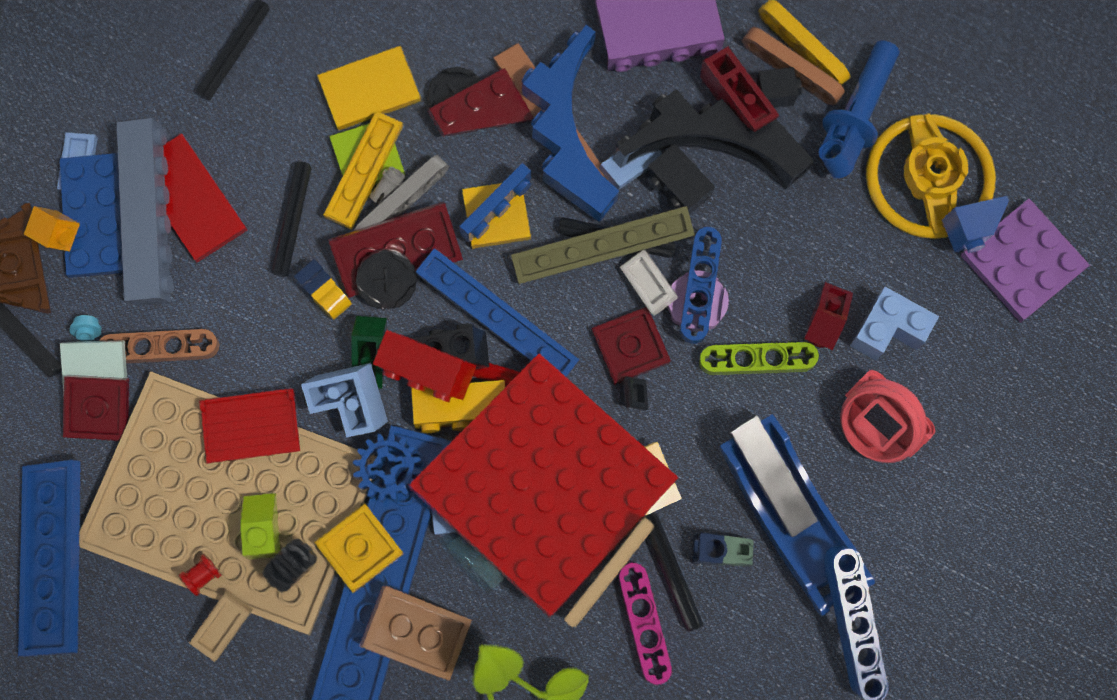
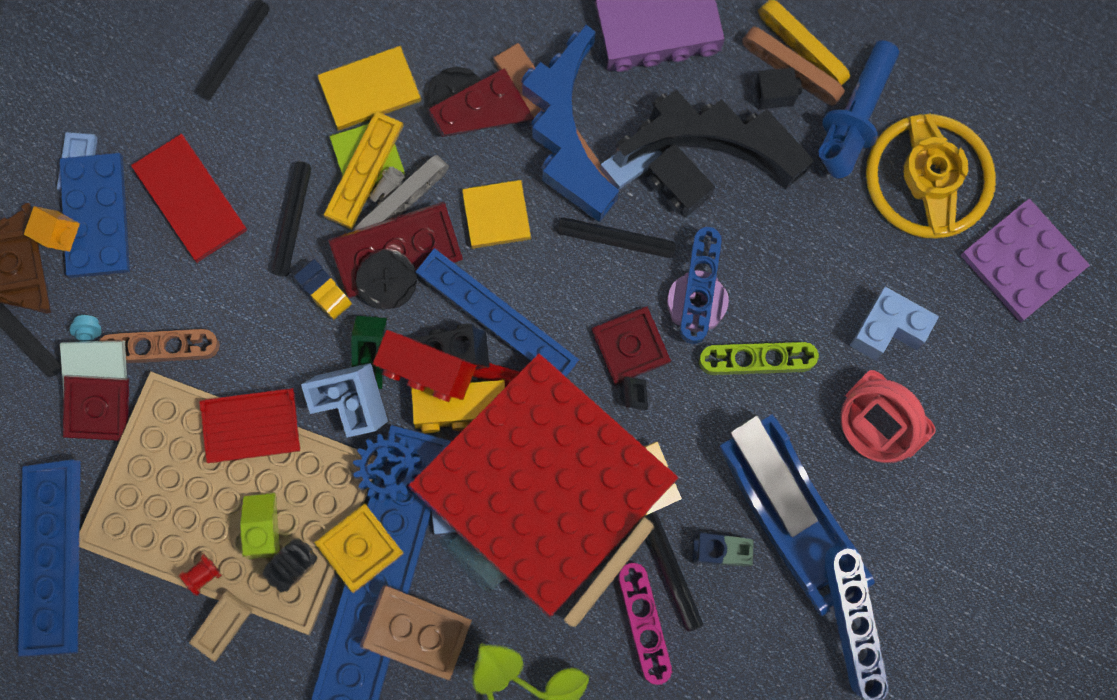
sand blue brick [116,118,174,306] -> none
blue plate [459,163,531,242] -> none
olive plate [511,206,695,284] -> none
white tile [620,250,679,316] -> none
dark red slope [700,46,779,132] -> none
dark red slope [804,282,853,350] -> none
blue slope [942,196,1009,253] -> none

